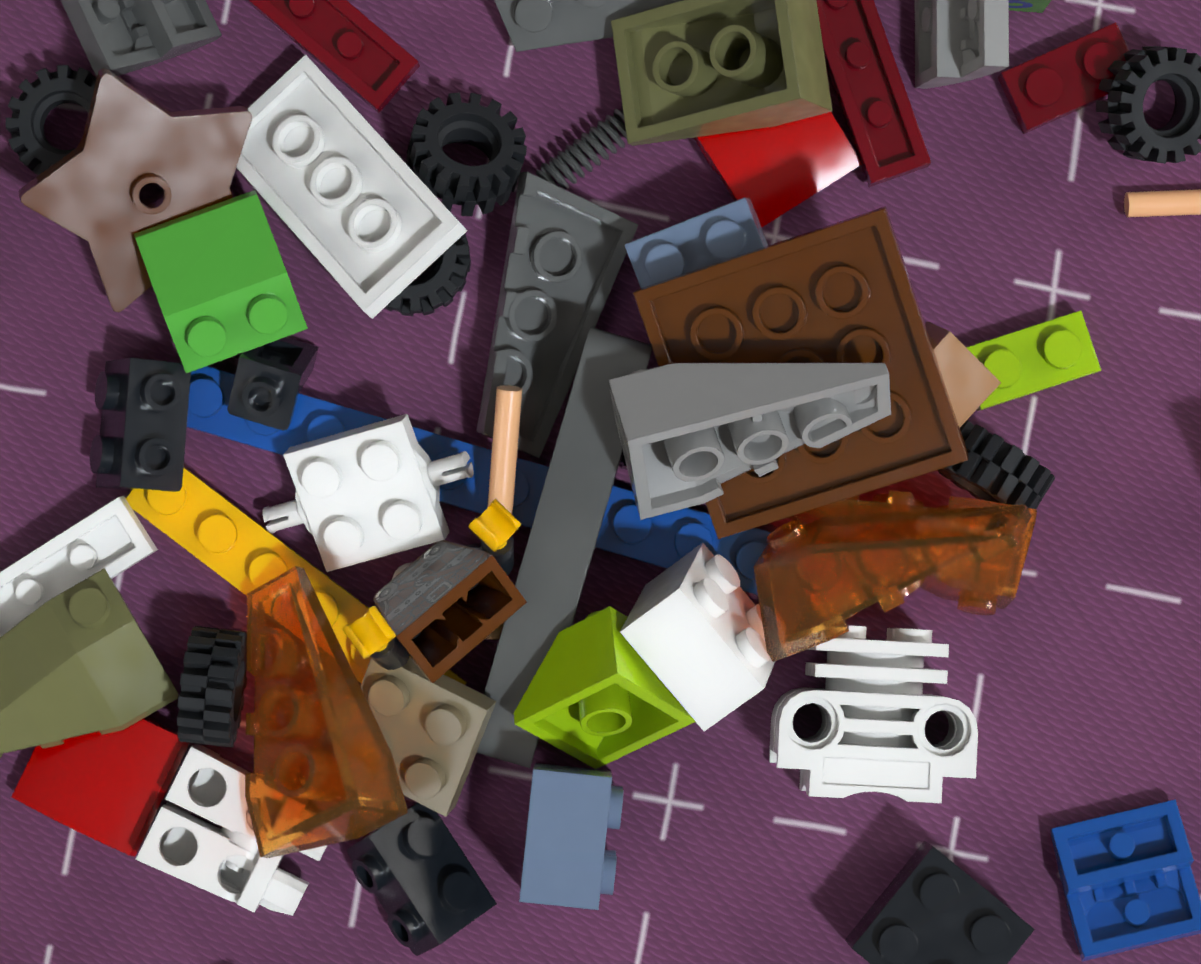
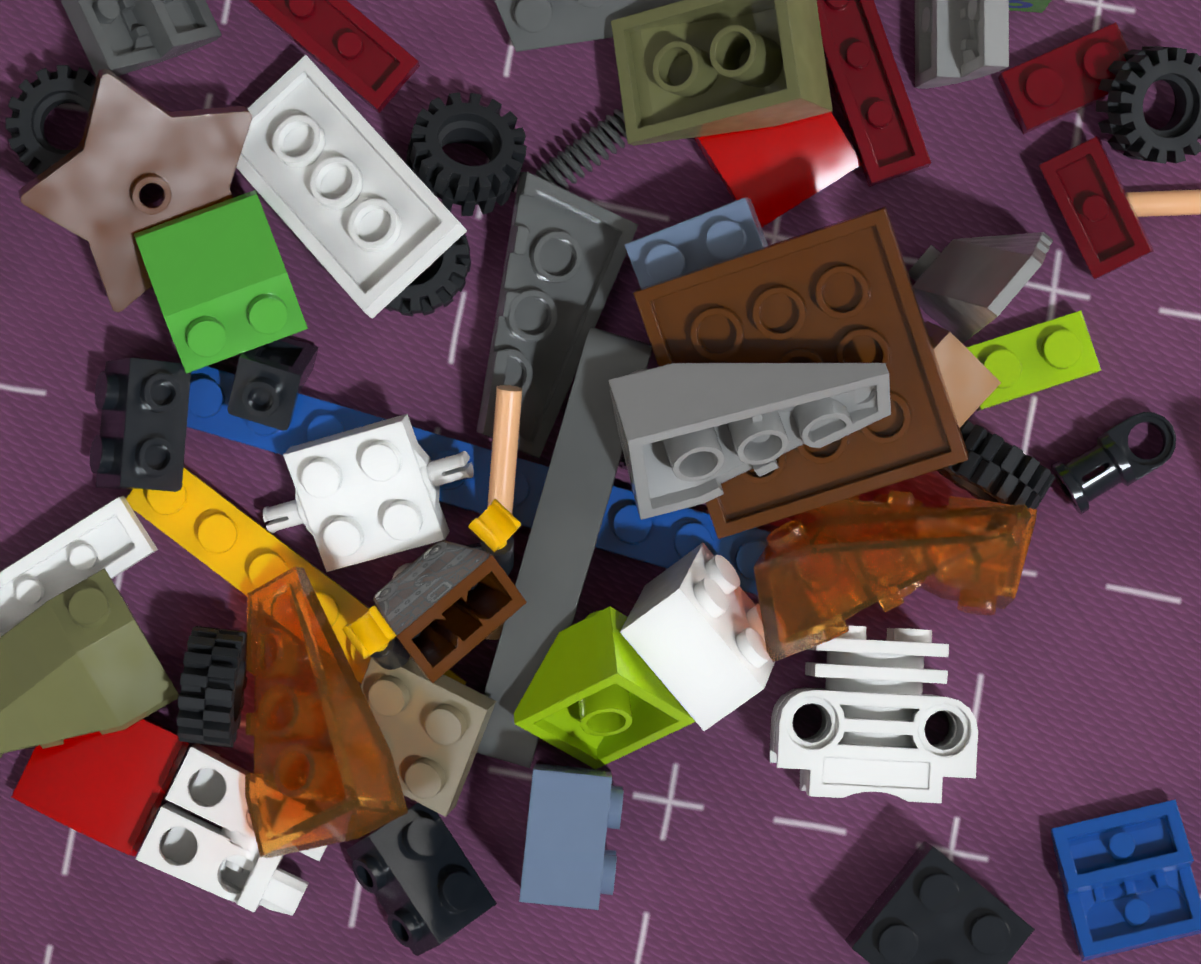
none -> light grey wedge [908,232,1053,344]
none -> dark red plate [1039,136,1154,279]
none -> black connector [1051,412,1176,514]

